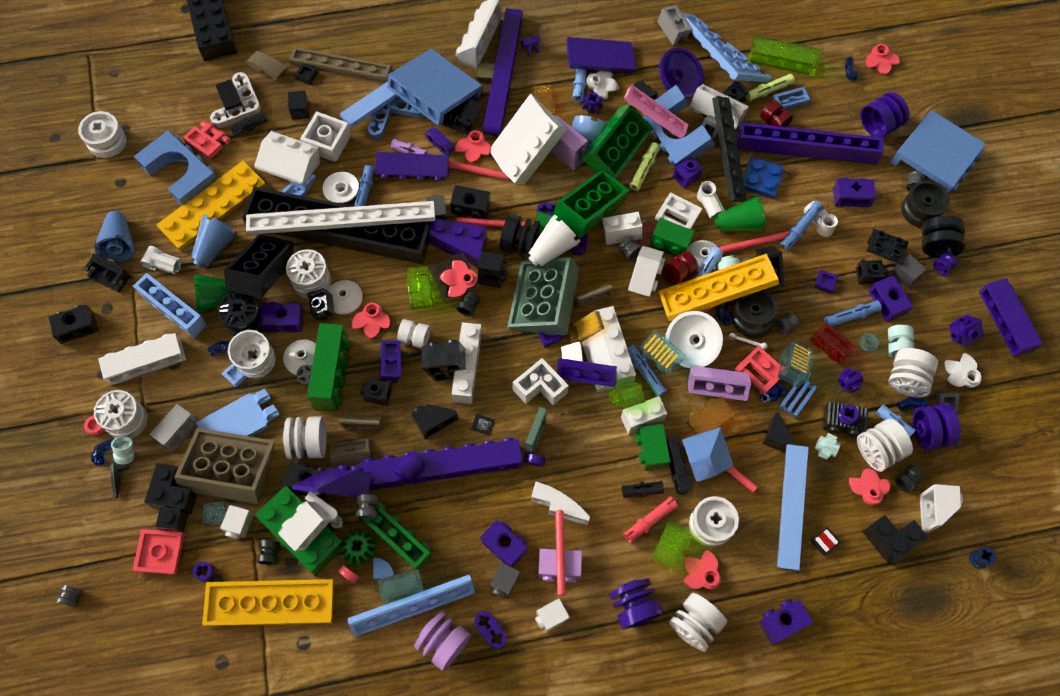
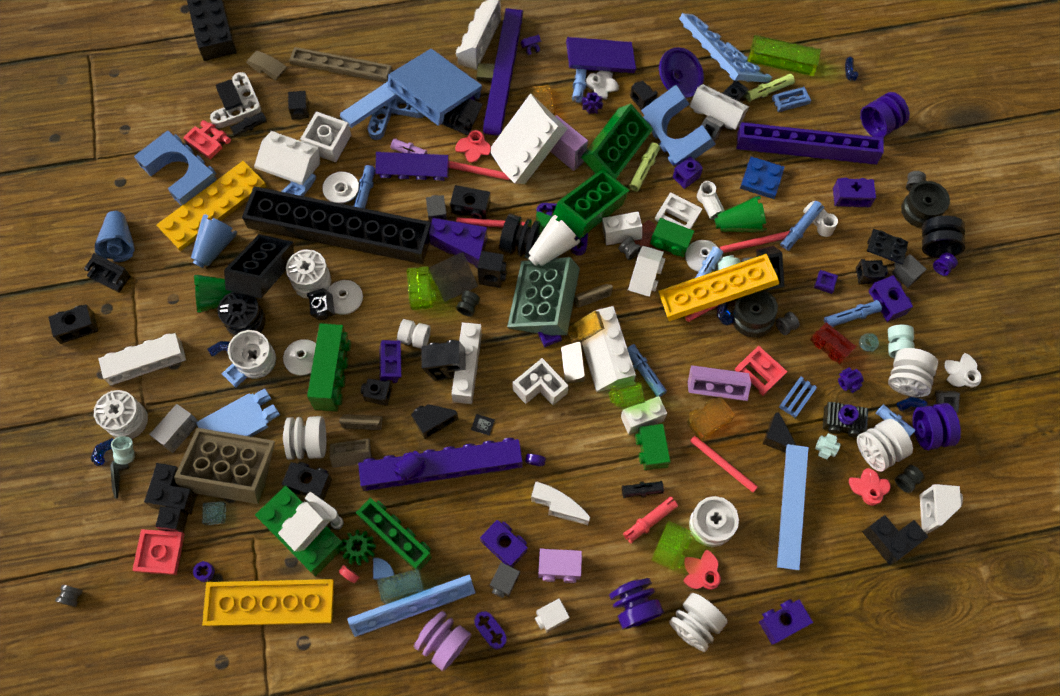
white wheel [78,111,127,158] -> none
coral tile [84,415,105,436] -> none
light blue brick [133,273,207,339] -> none
white piece [140,246,182,274] -> none
white brick [220,505,254,540] -> none
white plate [246,201,435,235] -> none
pearl dark grey wheel [257,540,280,565] -> none
dark purple brick [260,302,304,332] -> none
dark purple slope [292,465,371,497] -> none
black tile [294,63,318,85] -> none
dark grey wheel [296,365,312,385] -> none
coral plate [352,303,390,339] -> none
dark grey wheel [356,494,378,520] -> none
dark purple beam [425,127,455,155] -> none
coral plate [440,260,478,297] -> none
sand green tile [525,407,547,455] -> none
coral bar [555,510,566,596] -> none
dark purple plate [557,358,617,387] -> none
light blue cylinder [572,115,607,147] -> none
bright pink plate [624,85,688,139] -> none
clear light blue brick [639,330,686,373] -> none
light grey hinge [657,5,692,46] -> none
dark red wheel [663,251,698,285] -> none
white dish [665,311,723,368] -> none
black hinge [667,437,691,496] -> none
medium blue slope [682,427,733,482] -> none
pearl dark grey plate [712,96,747,202] -> none
white hinge [729,333,768,350] -> none
dark red wheel [760,100,794,127] -> none
clear blue arm [760,384,786,403] -> none
clear light blue brick [778,340,814,388] -> none
tile [810,527,841,556] -> none
coral plate [866,44,900,75] -> none
medium blue panel [890,110,986,193] -> none
dark purple brick [949,315,984,346] -> none
dark blue bush [969,546,996,569] -> none
dark purple brick [979,278,1042,357] -> none

